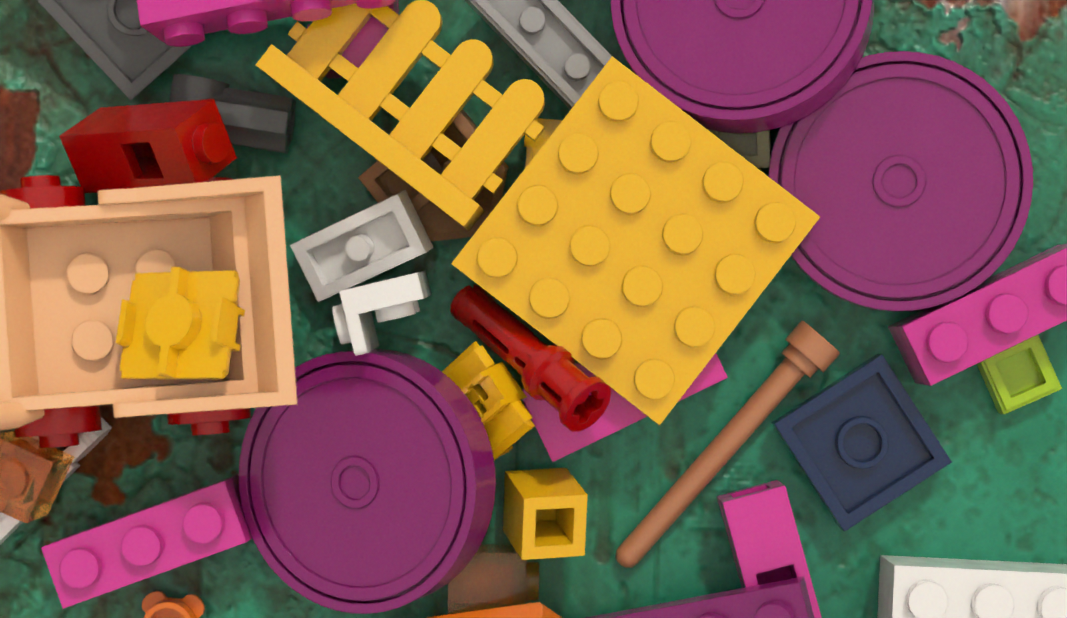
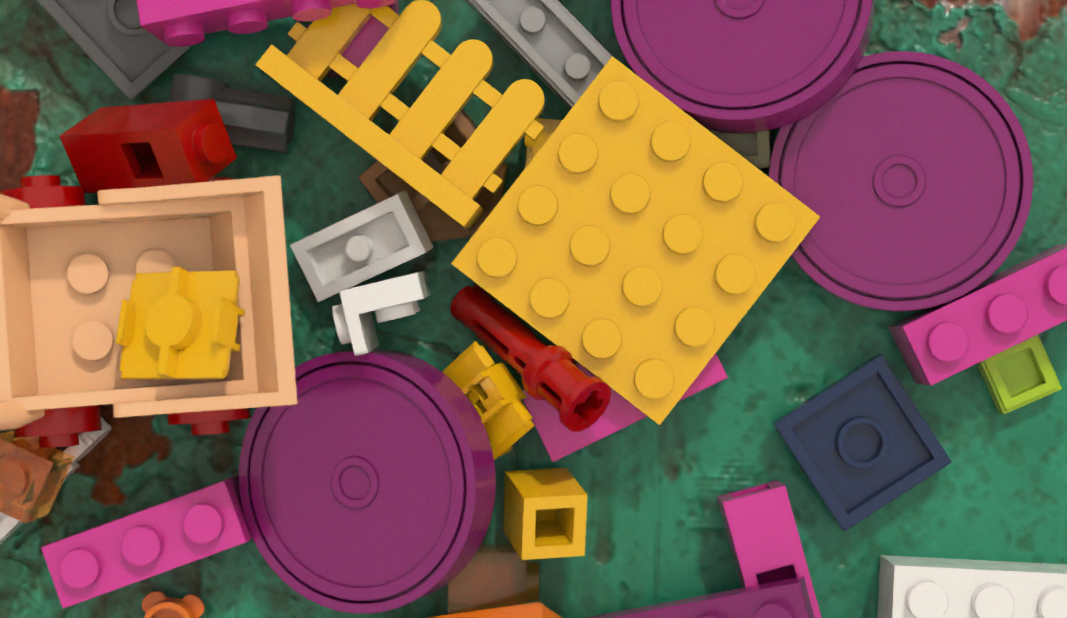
nougat piece [615,320,840,568] -> none

